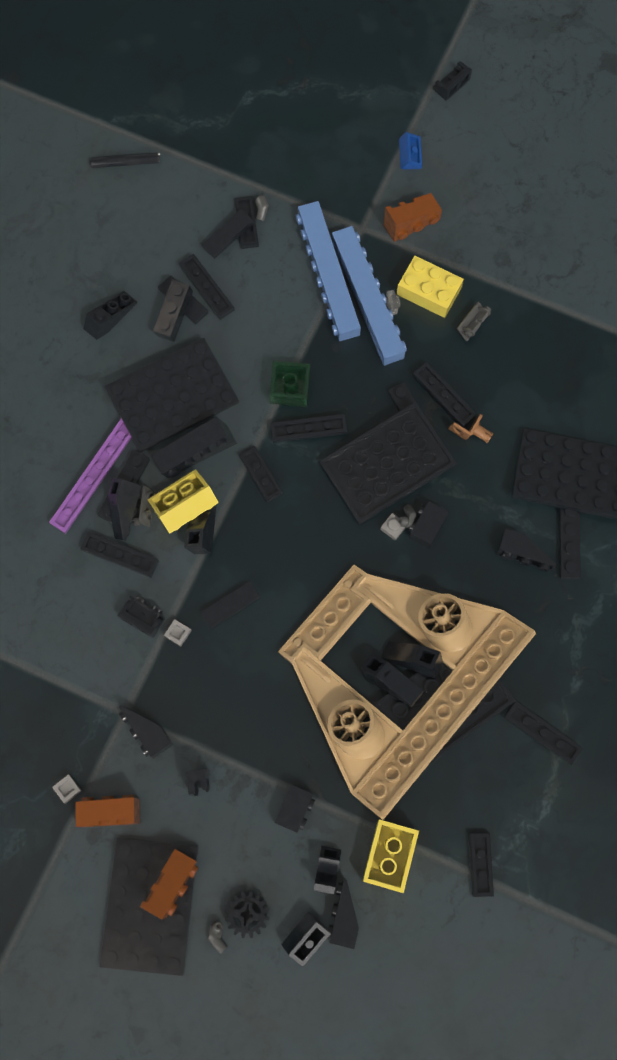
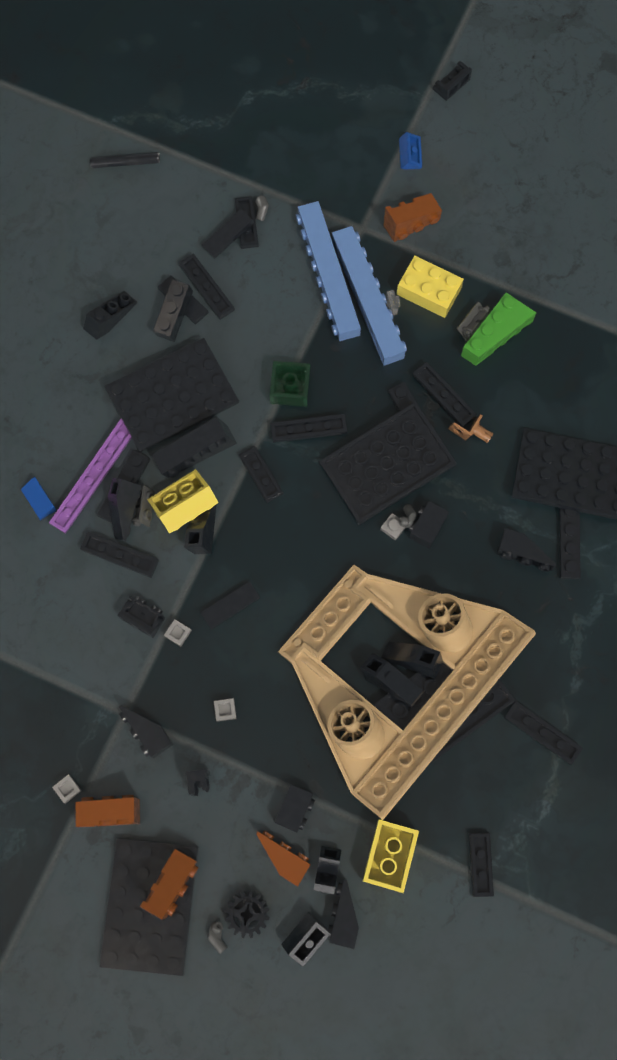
none -> blue slope [21,477,56,520]
none -> light grey plate [214,698,237,722]
none -> dark orange slope [256,830,311,887]
none -> bright green wedge [461,293,536,366]

